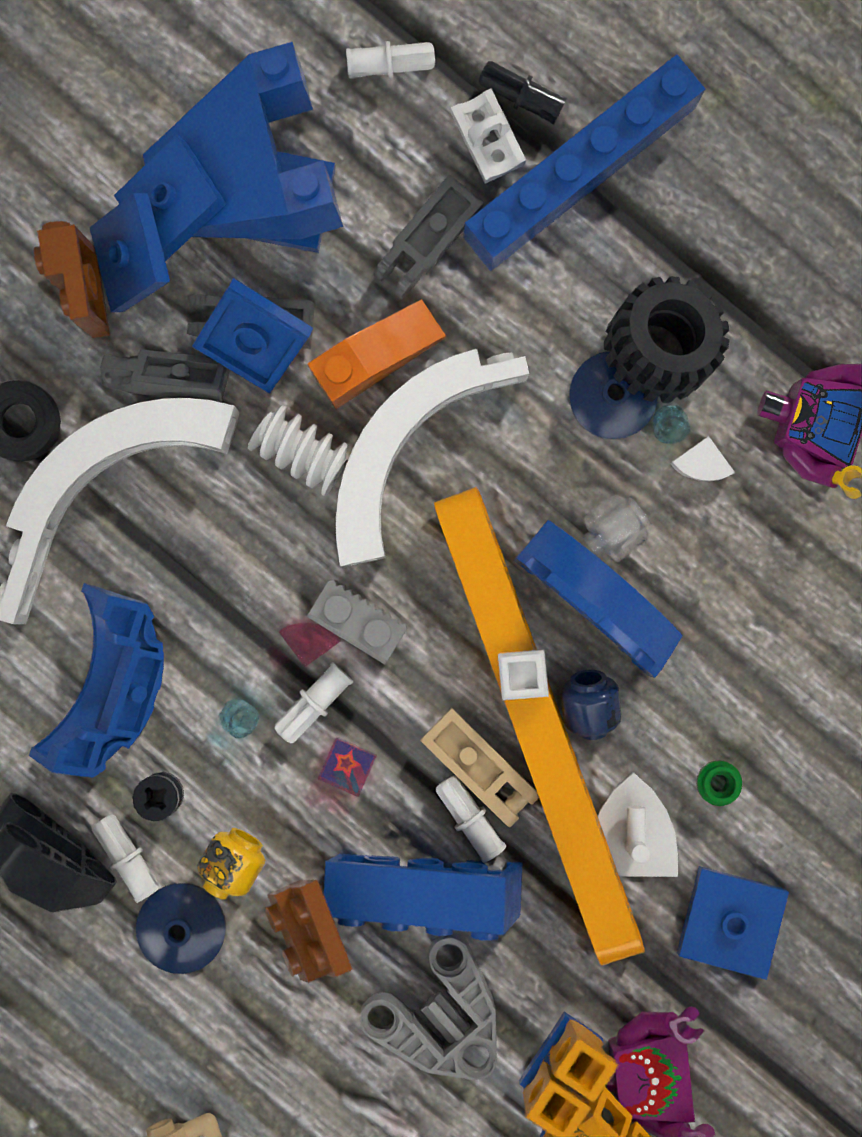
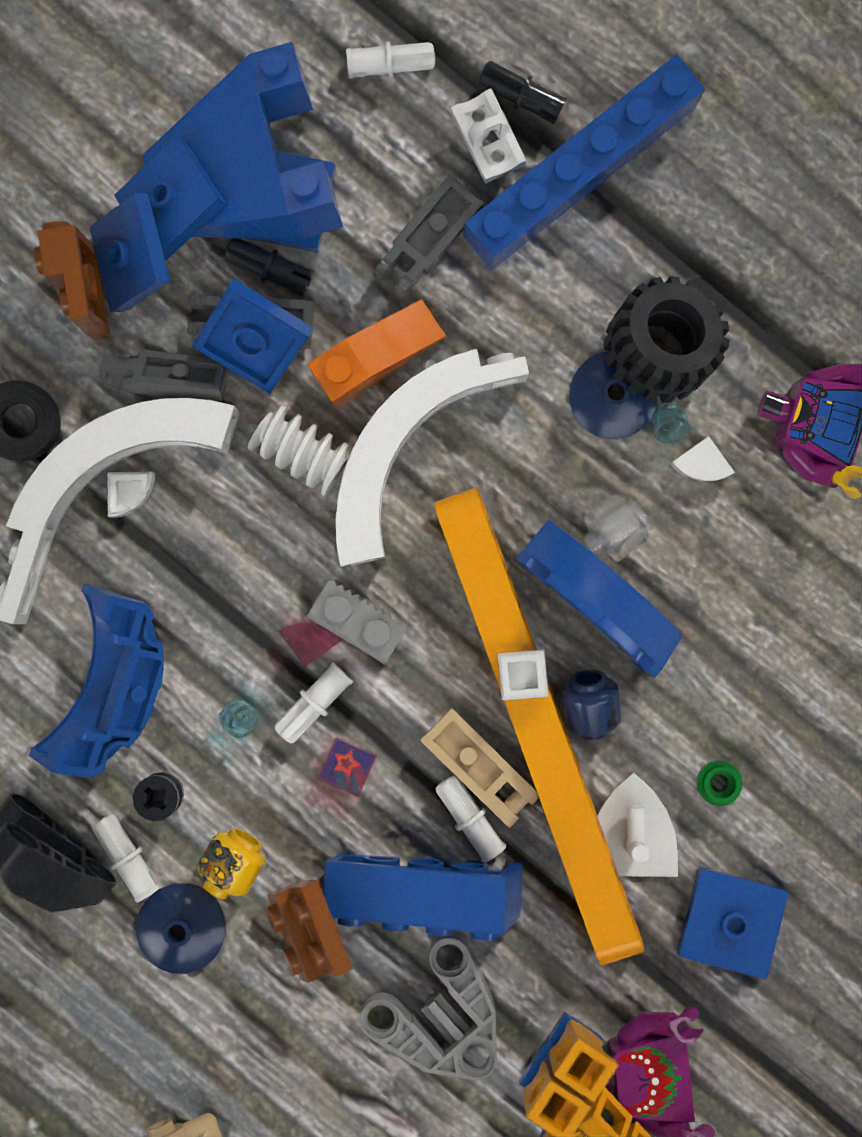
none -> white tile [107,472,155,518]
none -> black axle [224,238,314,297]

